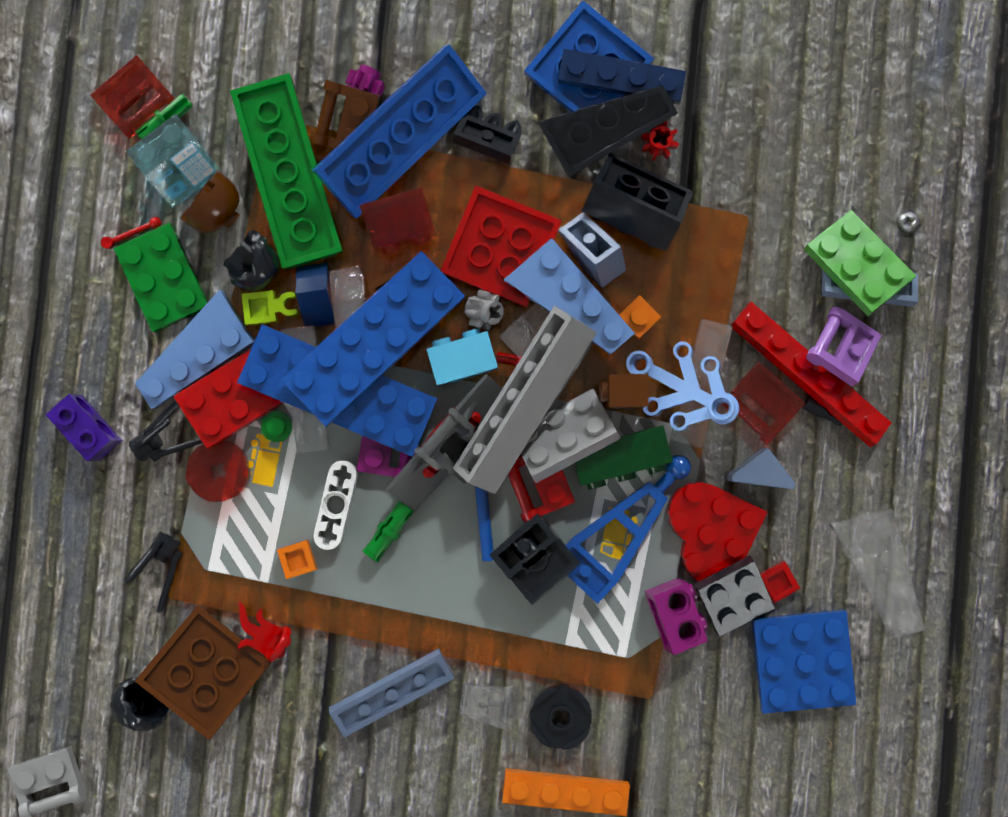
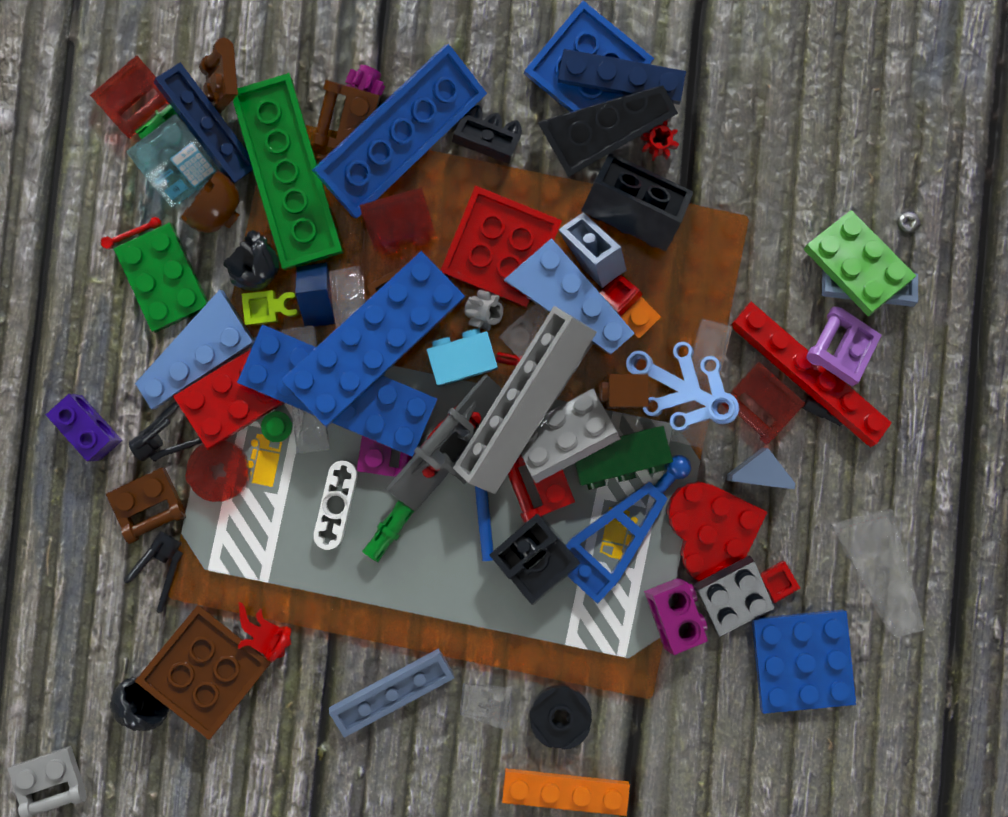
orange plate [277,539,318,579] -> none
none -> reddish brown plate [106,467,186,544]
none -> dark blue plate [153,62,253,184]
none -> reddish brown plate [199,37,238,113]
none -> red tile [600,275,643,317]

